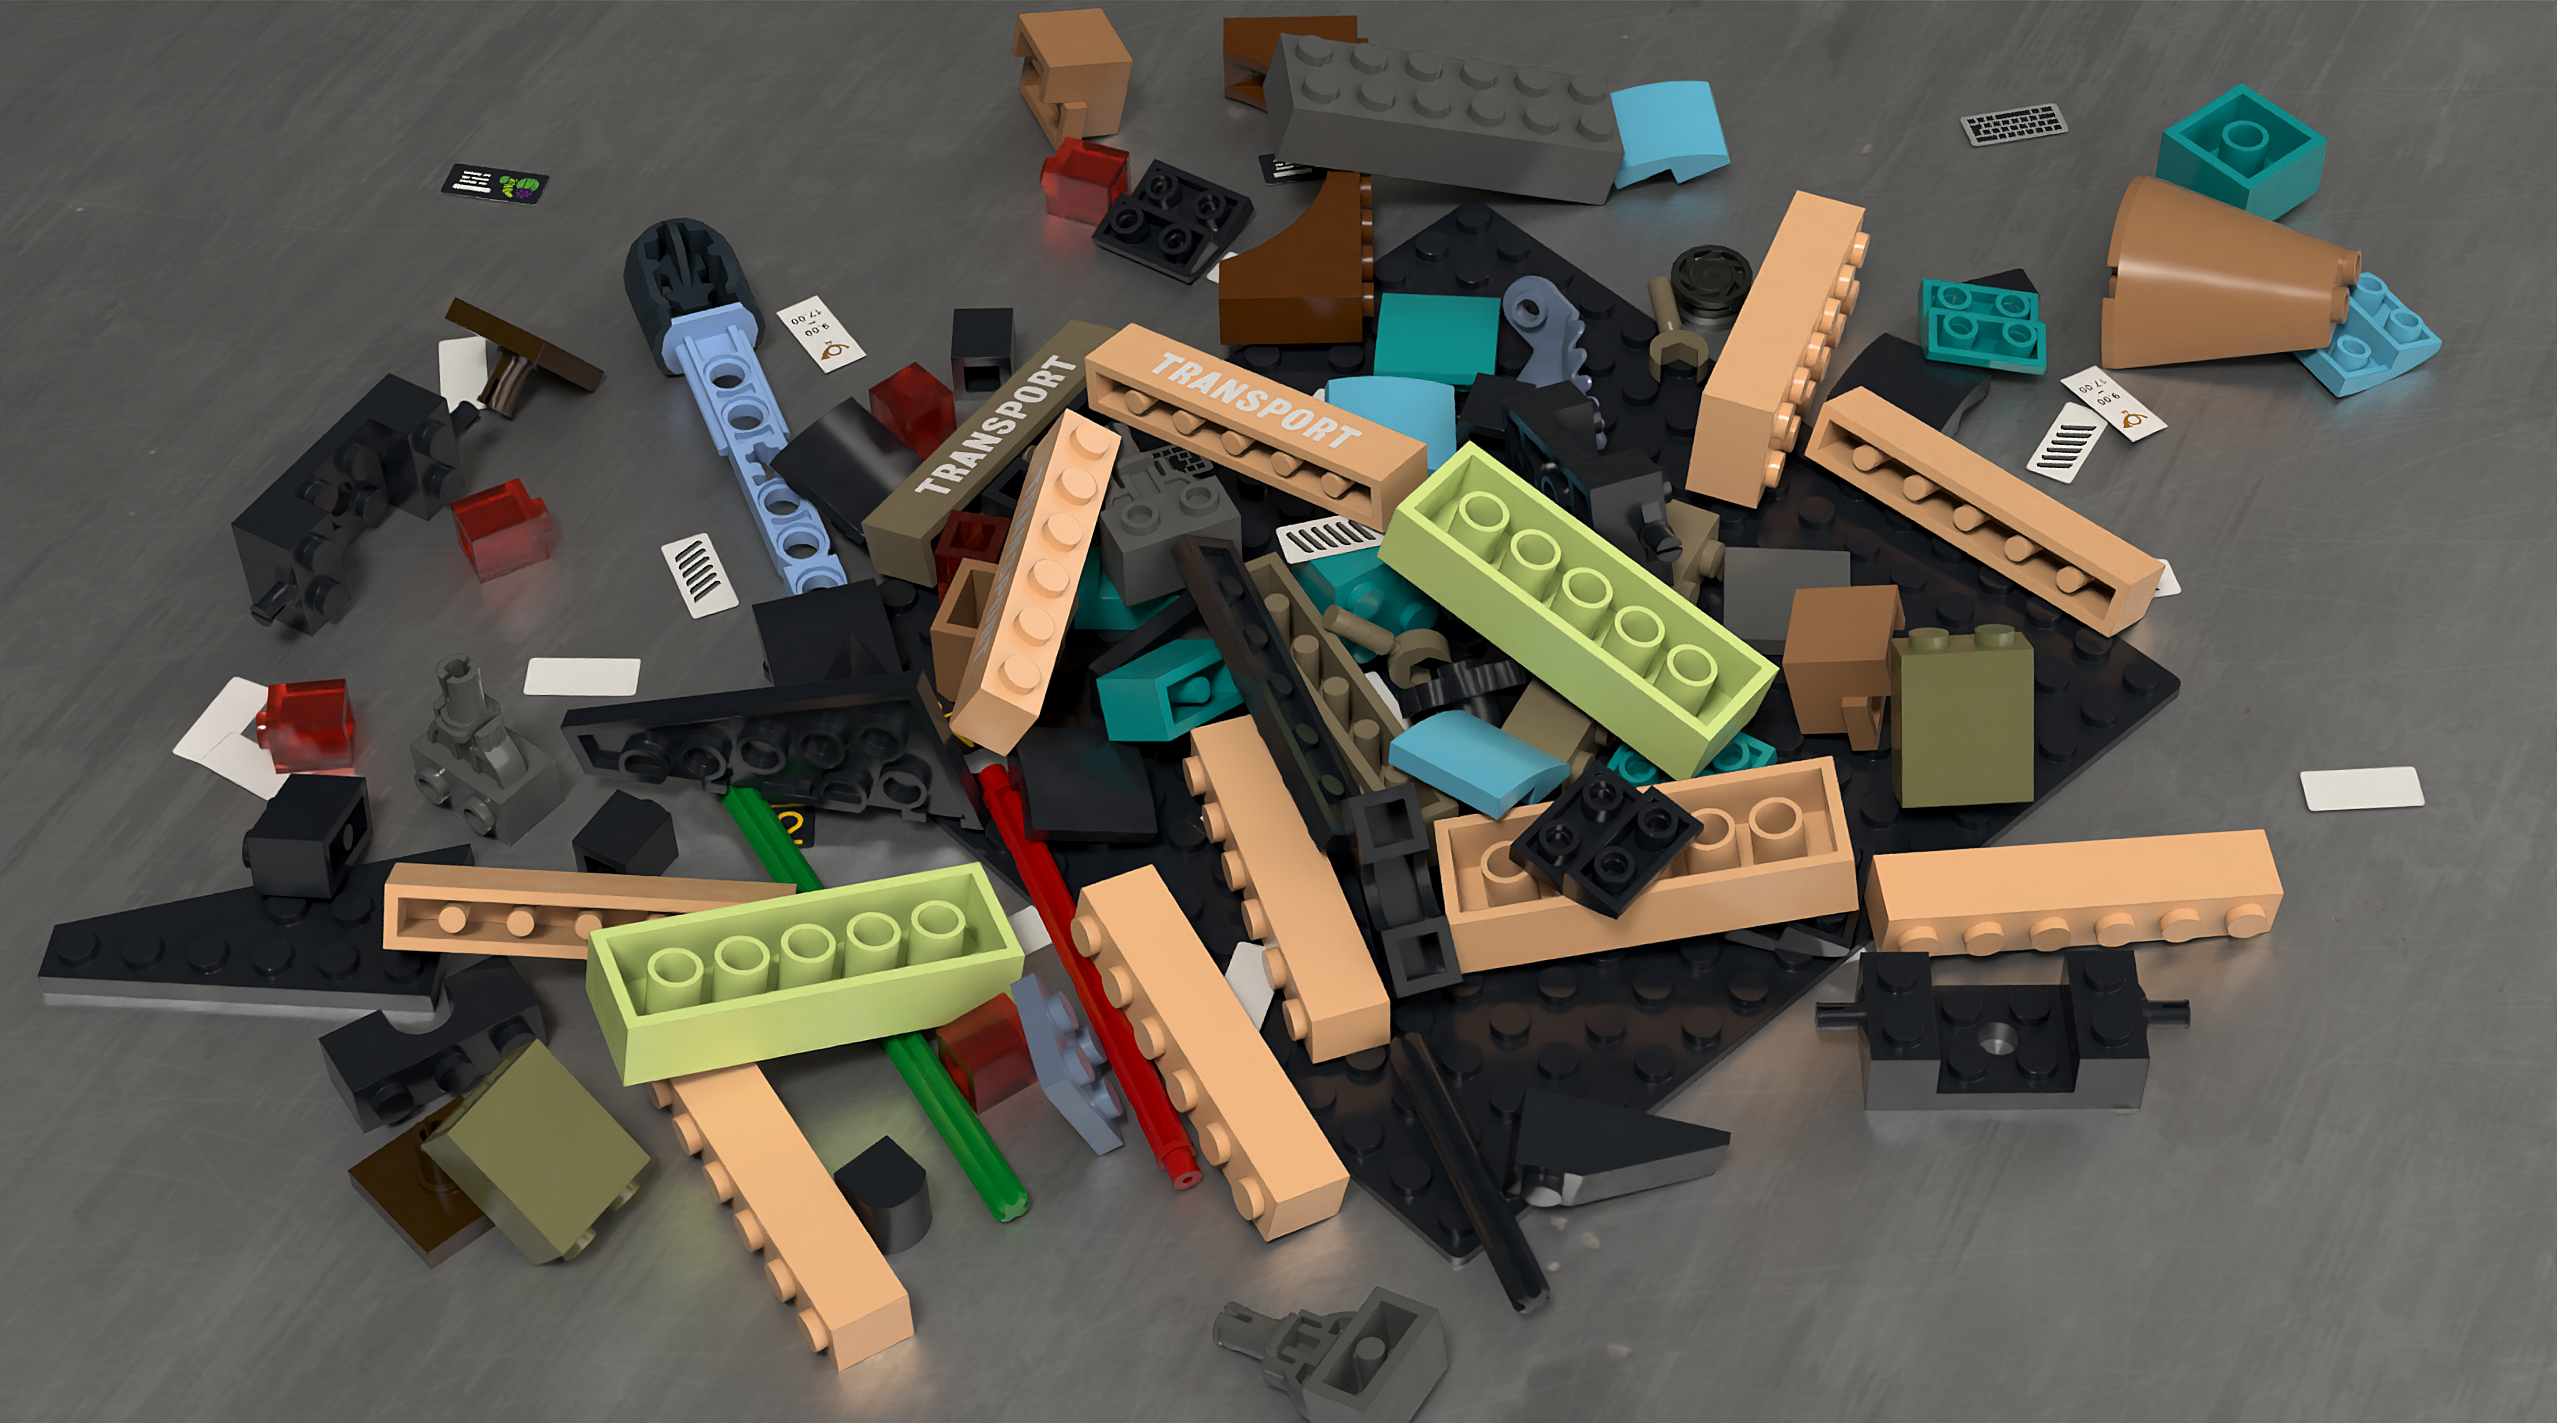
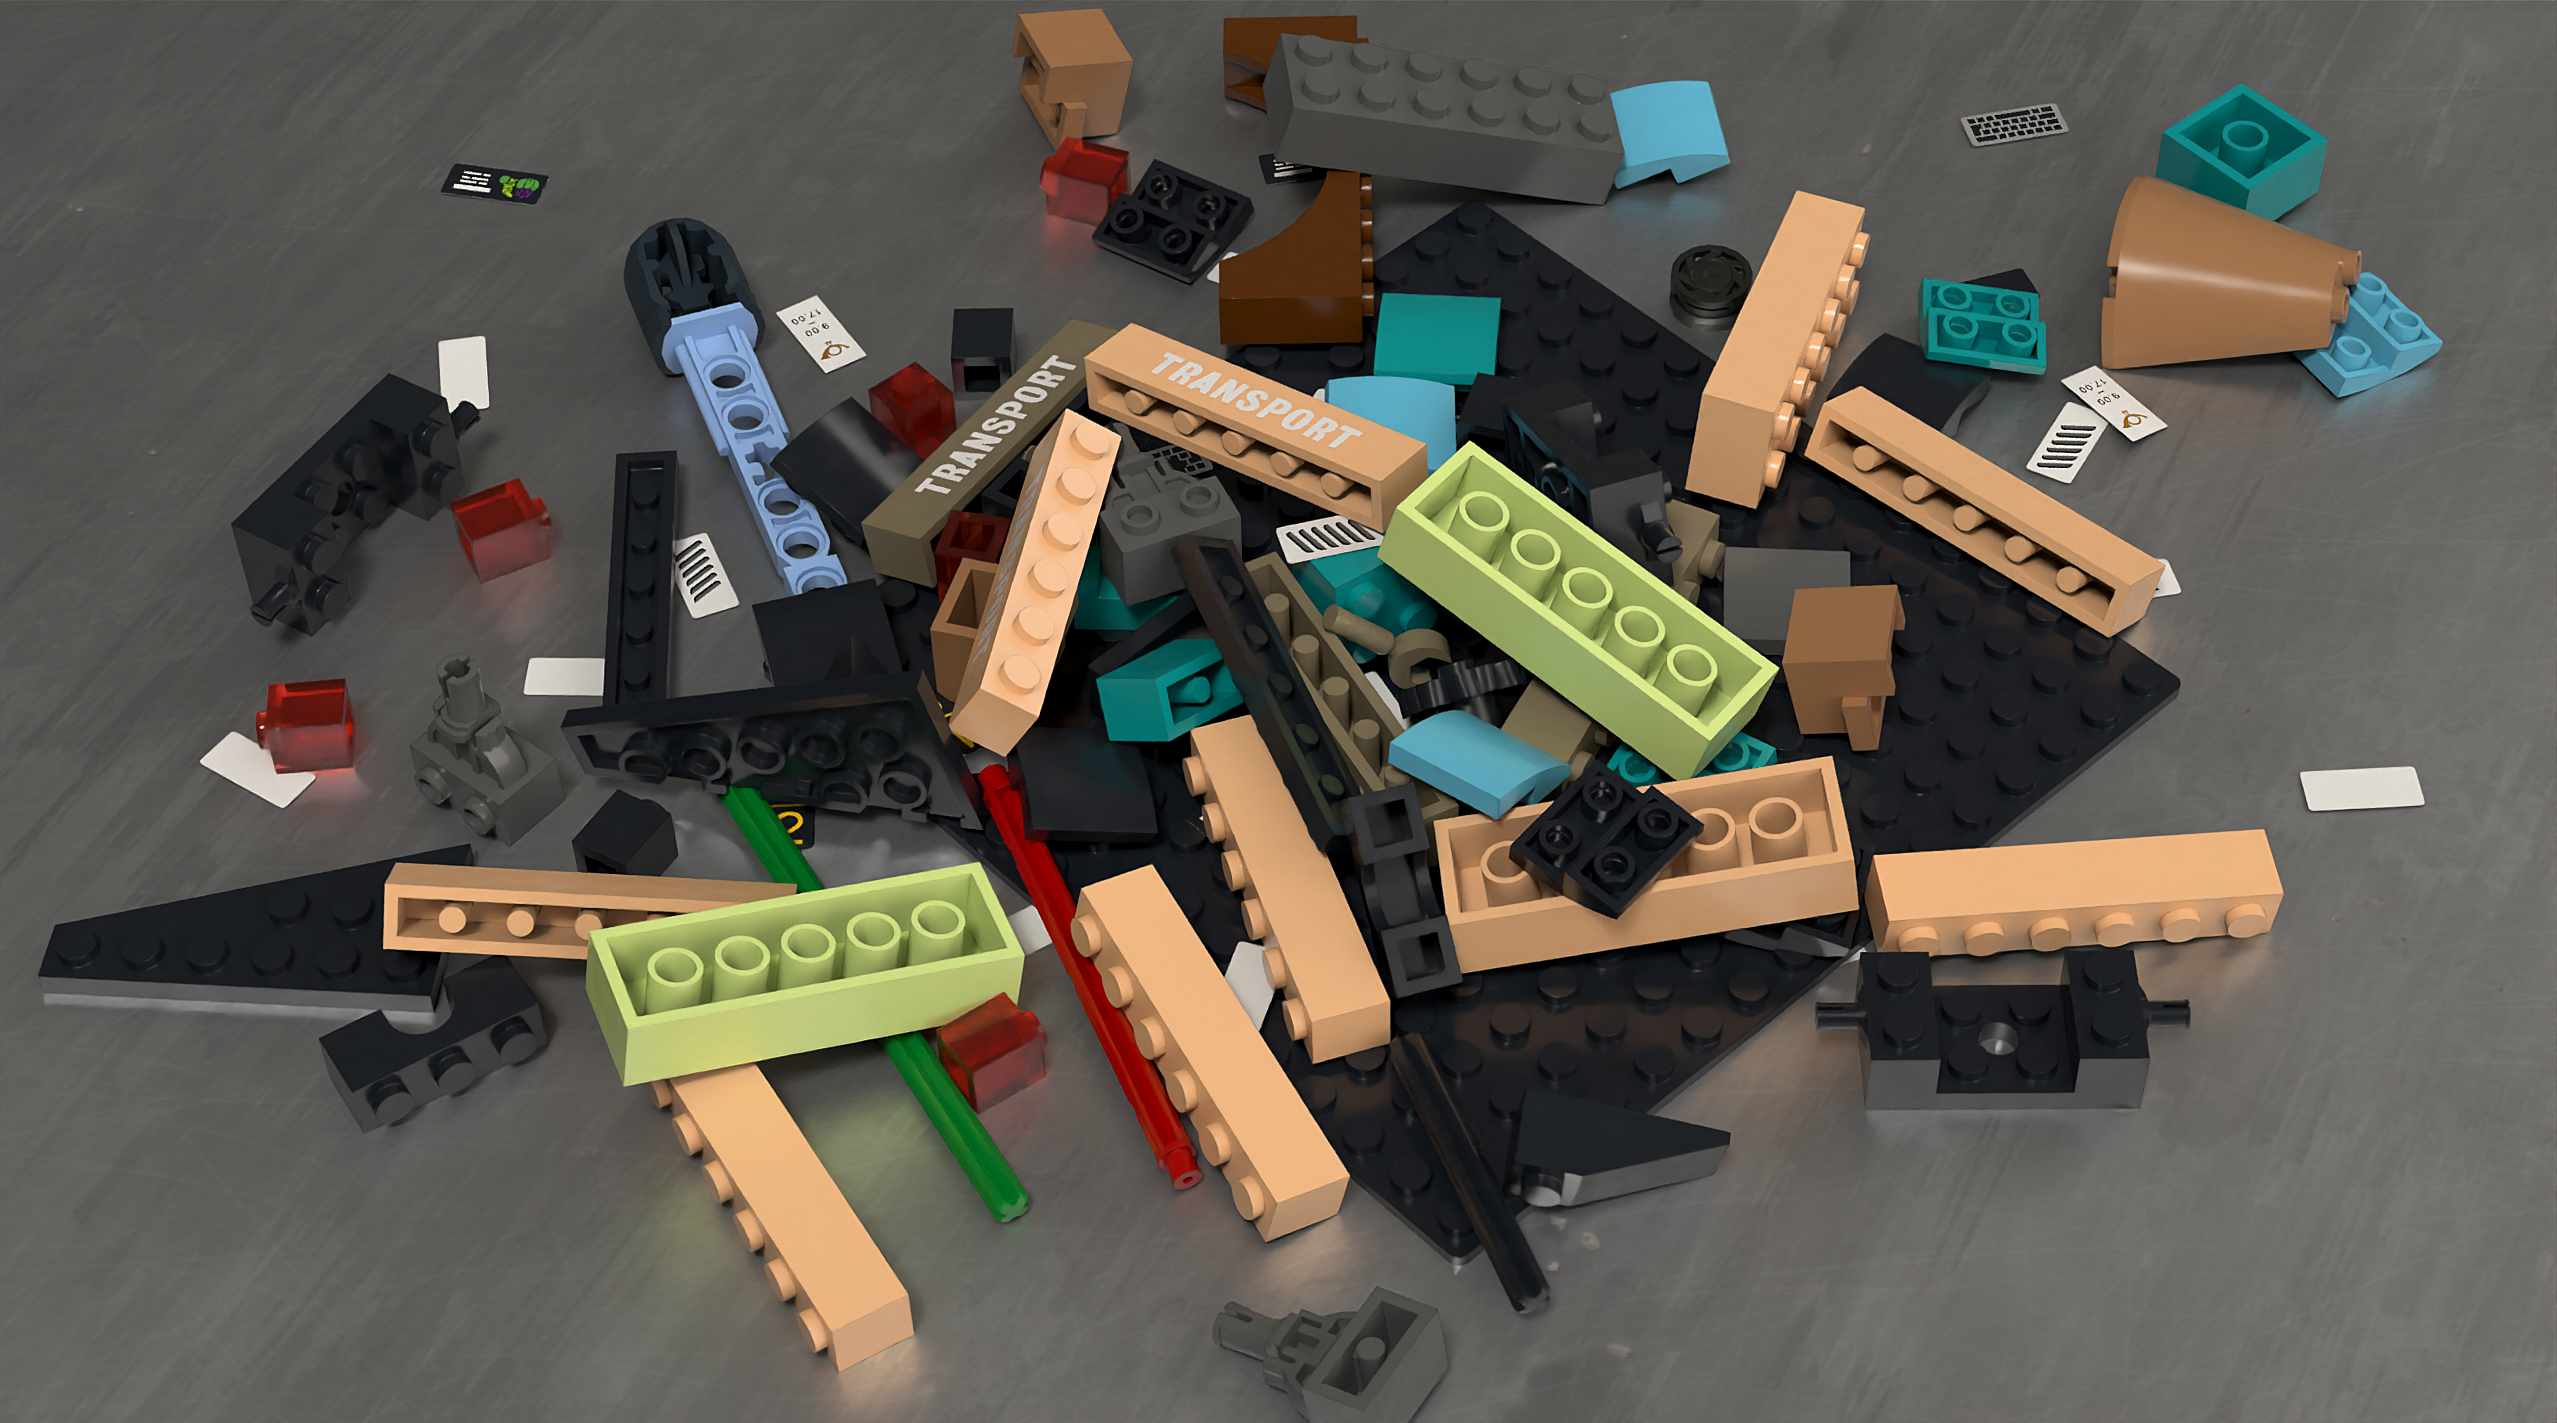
white sticker [173,677,274,763] -> none
black brick [242,773,373,899] -> none
dark brown tile [348,1095,496,1270] -> none
olive brick [421,1038,652,1266] -> none
dark brown tile [445,297,605,417] -> none
black piece [833,1135,932,1255] -> none
sand blue plate [1010,973,1124,1156] -> none
sand blue plant [1503,276,1607,451] -> none
dark tan piece [1647,276,1709,384] -> none
olive brick [1891,624,2034,808] -> none
none -> black plate [602,450,680,706]

